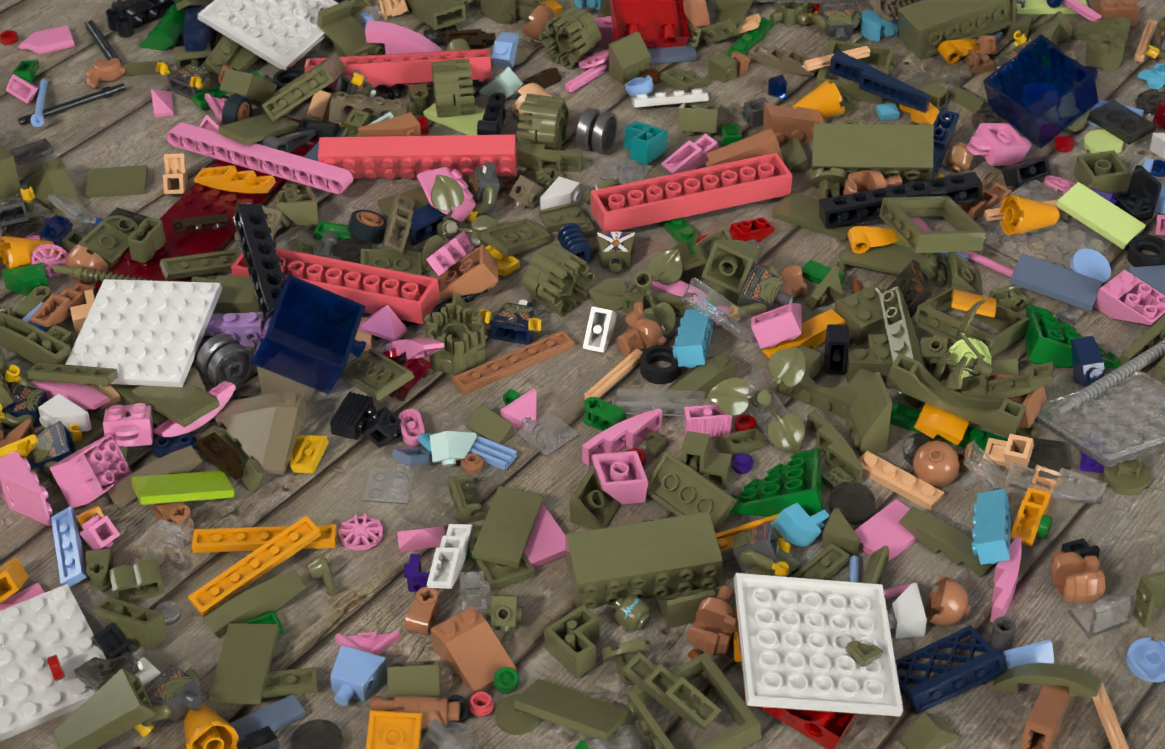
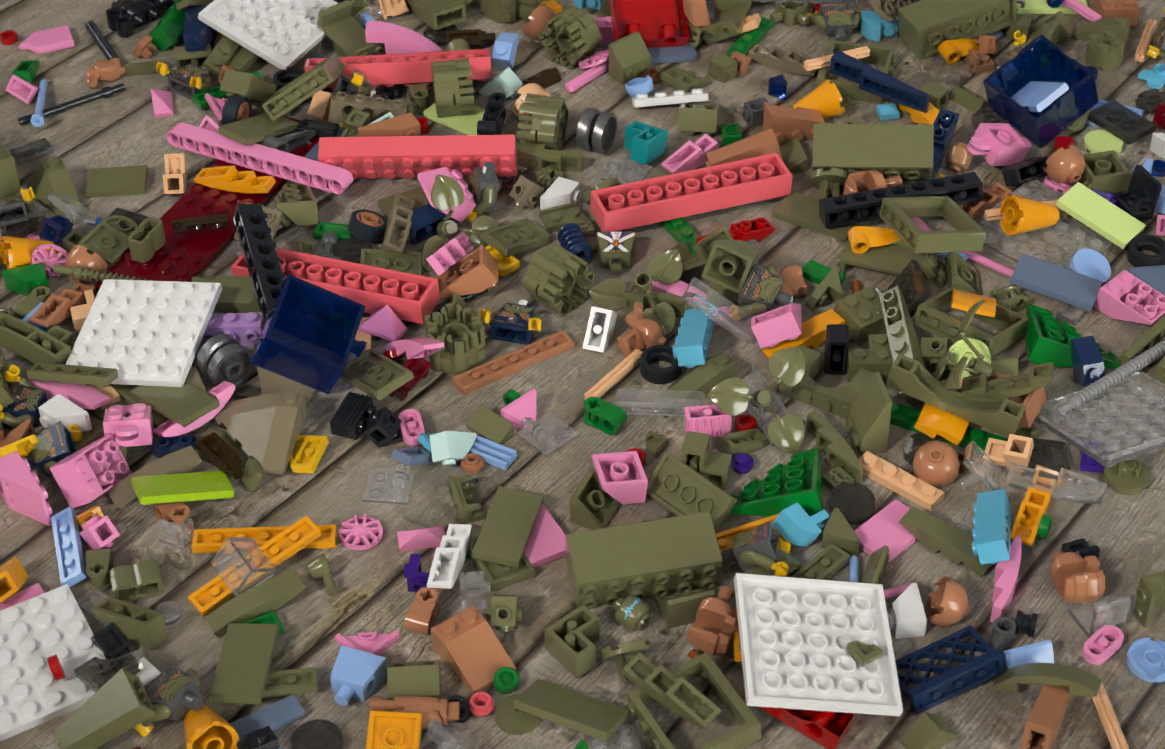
olive plate [160,249,241,280] -> none
bright pink slope [582,408,662,466] -> none
none -> nougat tile [132,34,157,59]
none -> clear slope [211,537,278,597]
none -> light blue tile [1003,81,1069,112]
none -> black wheel [1015,610,1038,638]
none -> nougat cylinder [1044,145,1086,184]
none -> bright pink plate [1082,625,1124,665]

